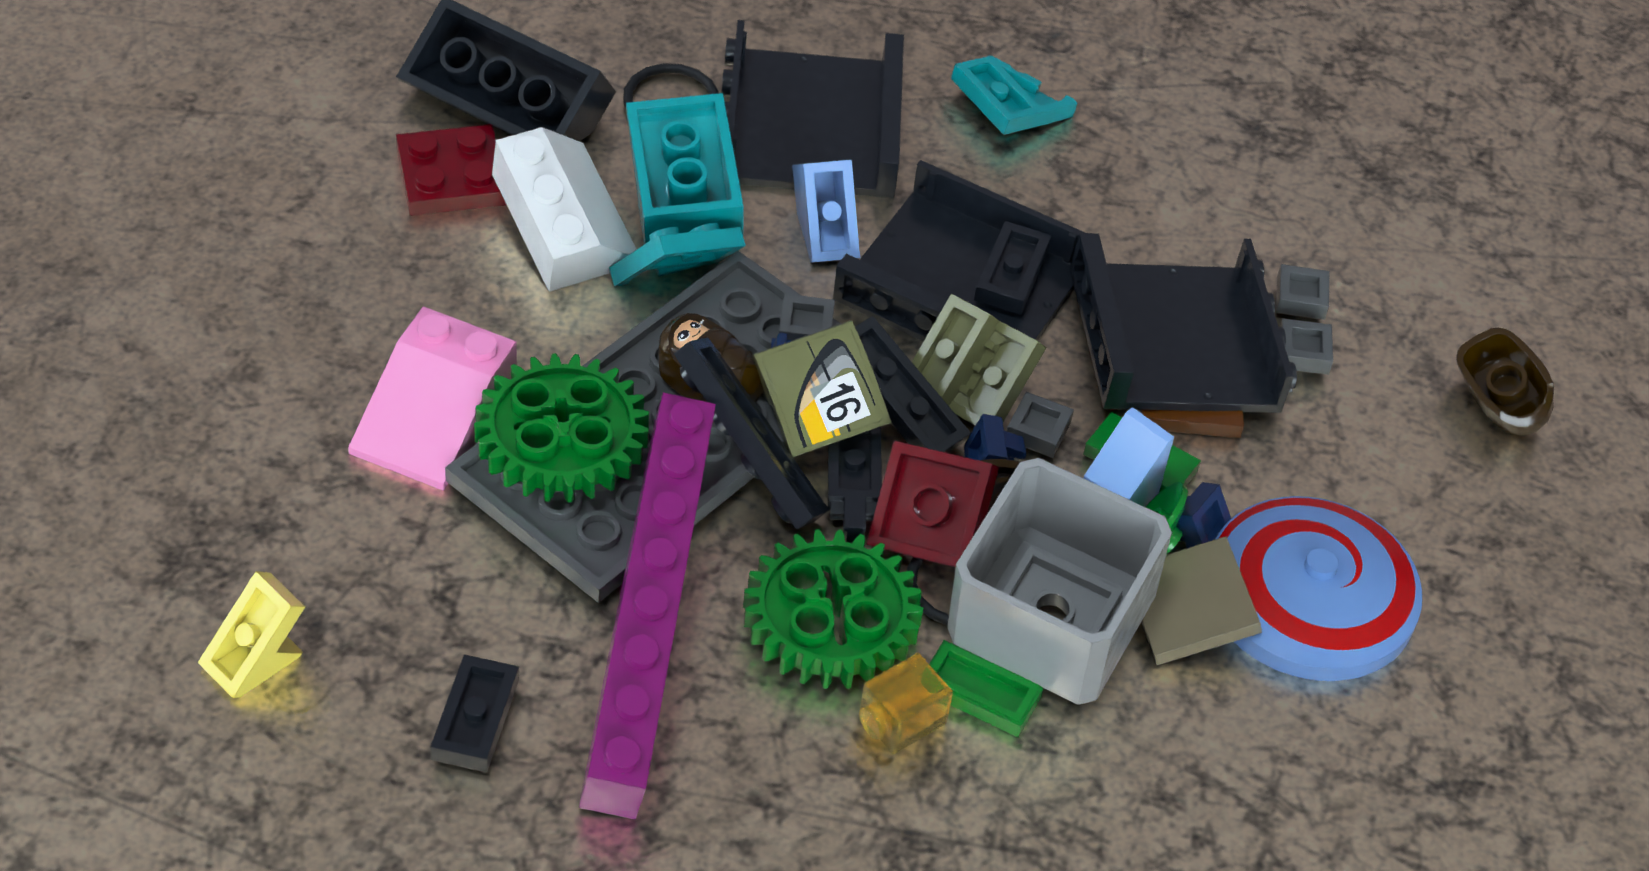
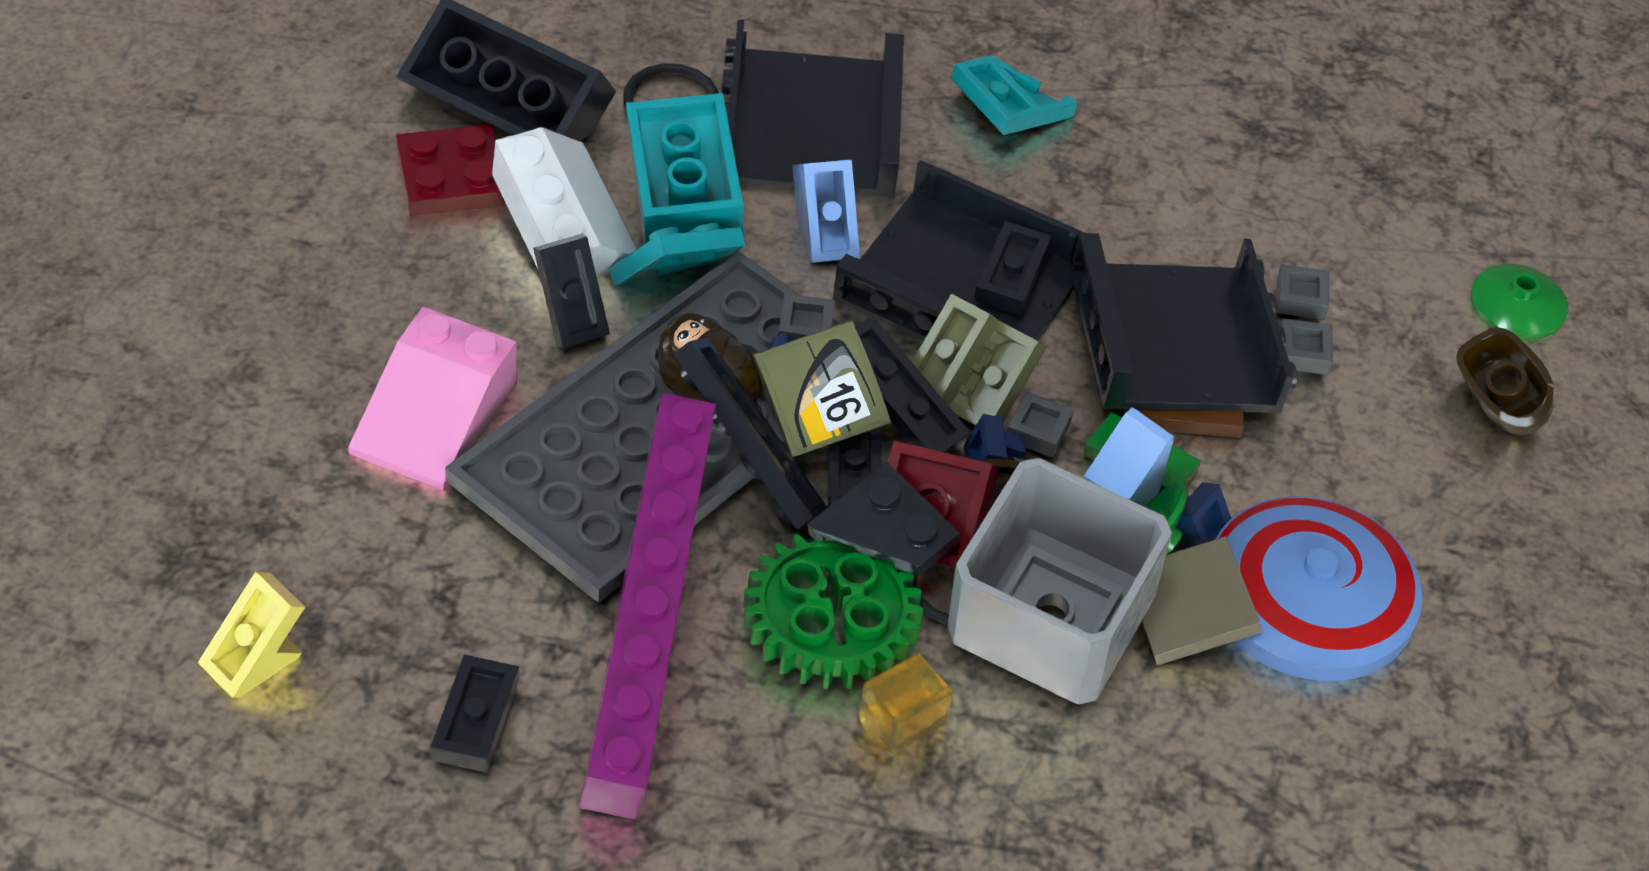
green gear [474,353,649,503] -> none
green tile [918,640,1044,737] -> none
none -> black plate [533,234,610,348]
none -> black wing [808,462,960,576]
none -> green dish [1471,264,1568,339]

